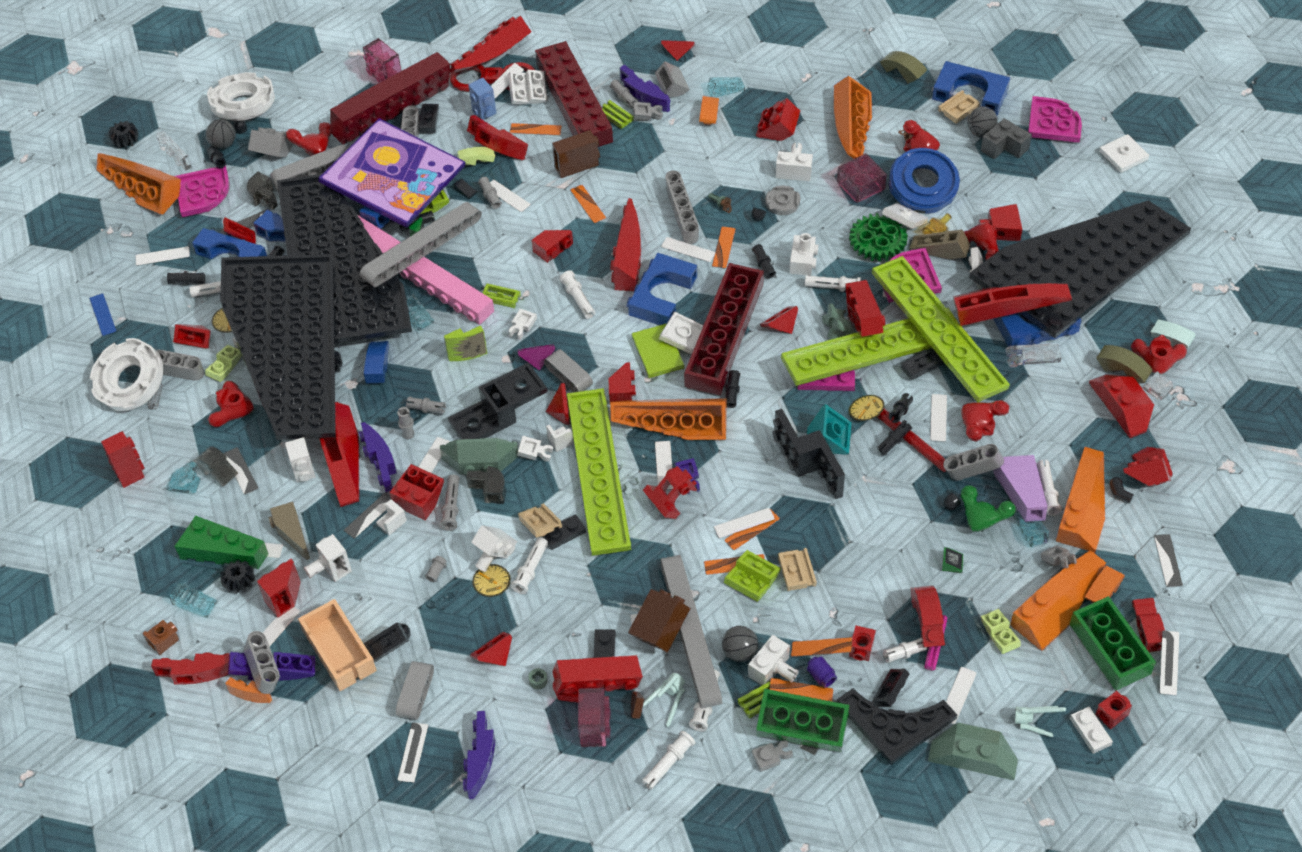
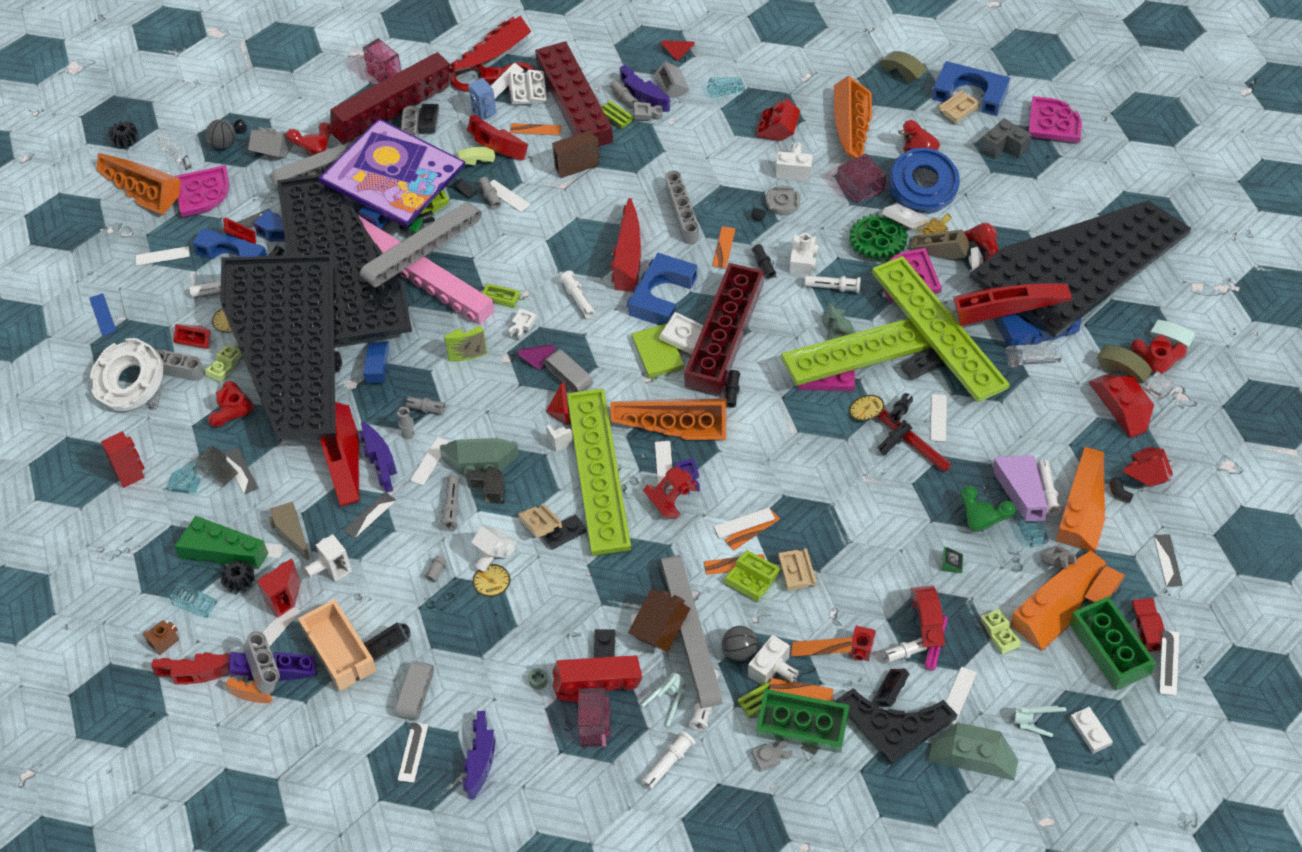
black pin [167,271,205,285] -> none
white piece [207,72,275,121] -> none
black pin [207,146,226,168] -> none
clear smoke brick [247,171,278,210] -> none
white brick [285,437,316,483] -> none
white panel [376,499,407,535] -> none
red slope [389,464,444,521] -> none
clear light blue slope [406,294,434,331] -> none
black bracket [448,363,548,439] -> none
red slope [470,632,512,666] -> none
white pin [511,538,548,594] -> none
white plate [517,436,553,461] -> none
red slope [531,230,573,263] -> none
orange sticker [570,185,606,223] -> none
red slope [608,362,636,402] -> none
reddish brown tile [631,691,644,719] -> none
white sticker [661,237,716,262] -> none
orange slope [699,96,719,125] -> none
piece [708,193,732,213] -> none
red slope [760,306,798,334] -> none
black bracket [772,409,845,499] -> none
teal slope [807,404,852,455] -> none
dark purple brick [807,656,837,688] -> none
red wedge [845,280,886,337] -> none
light grey beam [943,444,1004,481] -> none
black hinge [944,493,961,510] -> none
red head [961,400,1010,442] -> none
dark grey piece [967,106,998,137] -> none
red torso [978,204,1023,241] -> none
red brick [1095,690,1132,730] -> none
white plate [1099,134,1149,173] -> none

